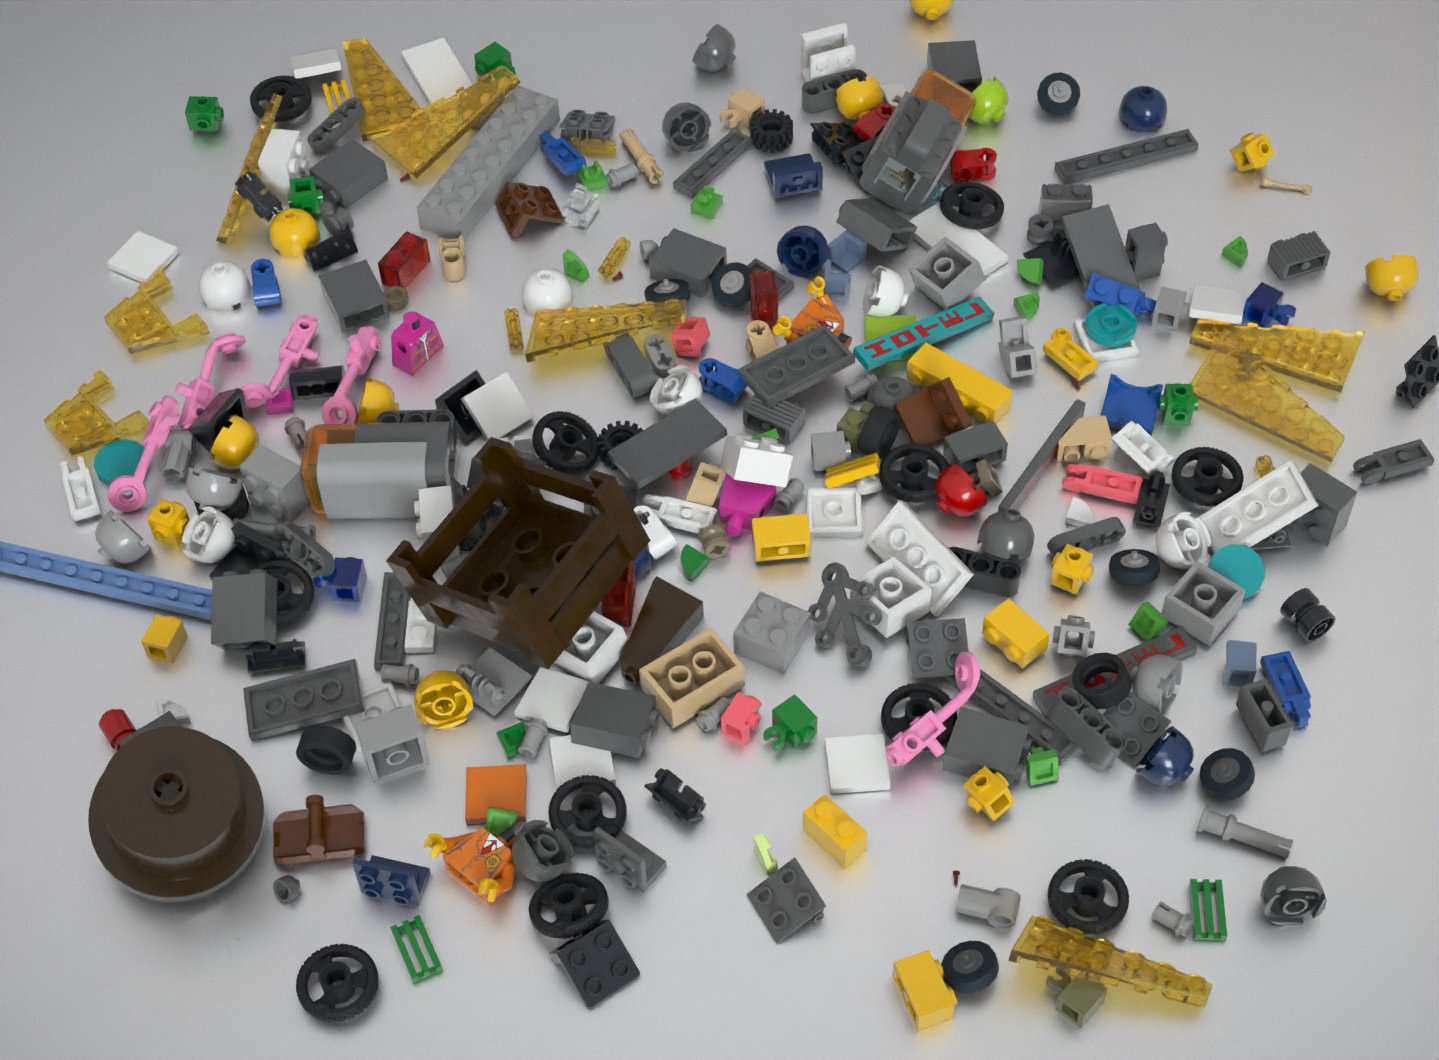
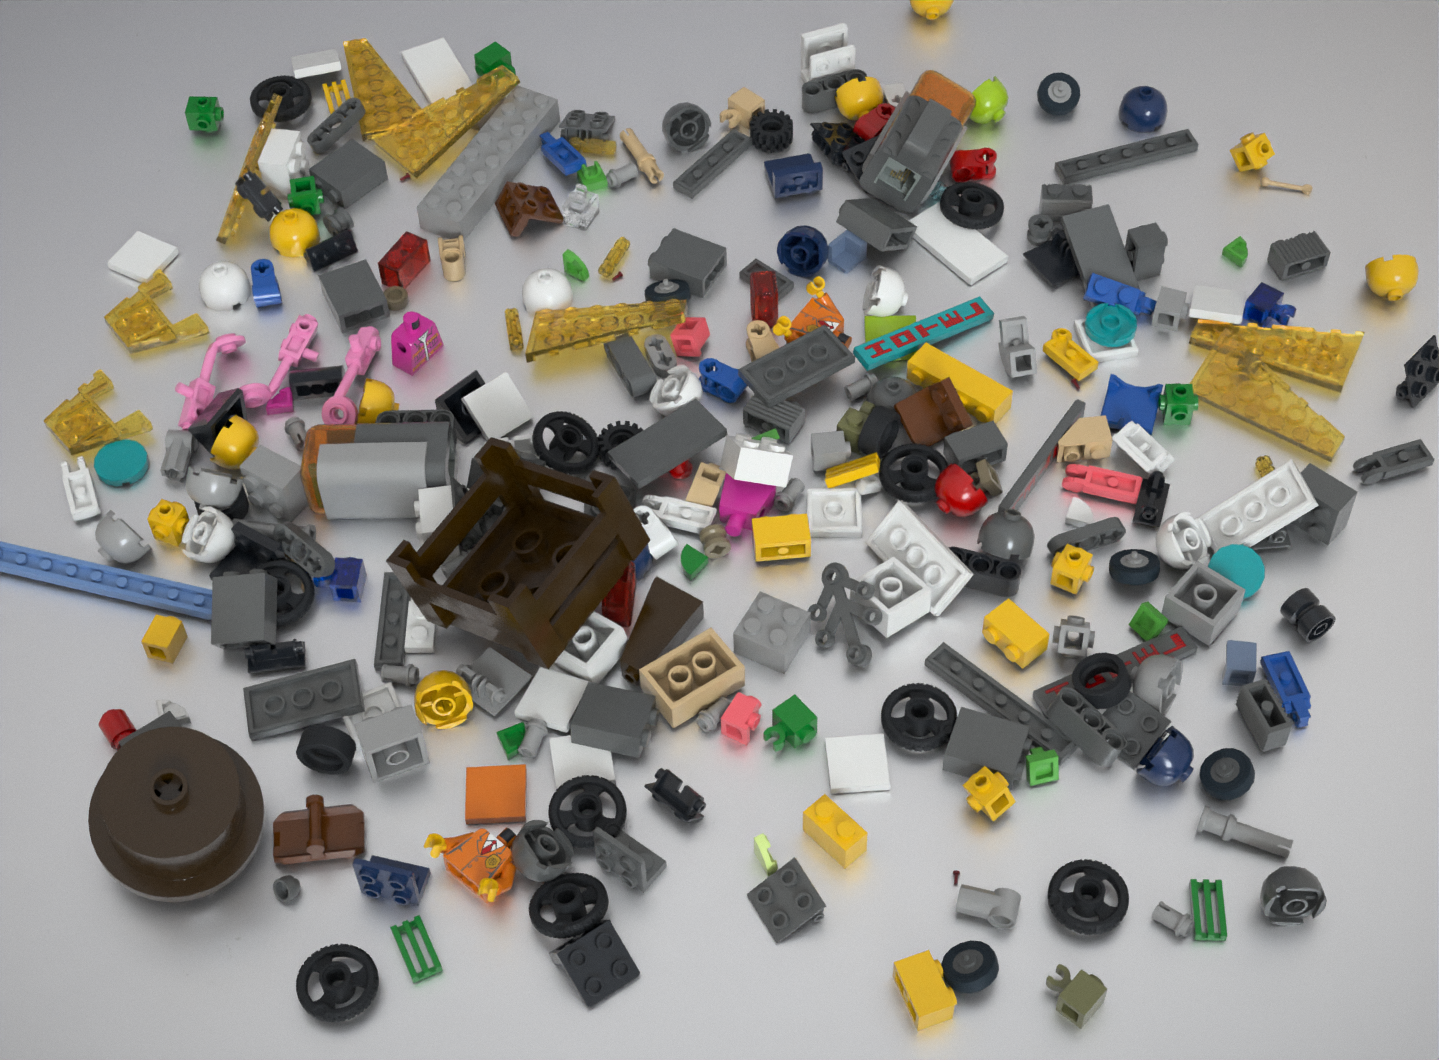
bright pink piece [108,395,180,512] -> none
bright green tile [485,806,519,837] -> none
light grey hinge [640,240,659,261] -> none
bright green tile [690,185,723,219] -> none
dark grey cylinder [692,24,736,72] -> none
black wheel [711,262,757,308] -> none
sand blue panel [824,260,851,299] -> none
bright pink piece [885,652,980,767] -> none
dark grey bracket [905,618,969,679] -> none
light grey brick [908,236,986,310] -> none
dark grey brick [927,40,982,99] -> none
clear yellow wing [1008,915,1213,1008] -> none
bright green tile [1013,292,1040,321] -> none
bright green tile [1017,258,1044,285] -> none
black wheel [1171,447,1244,507] -> none

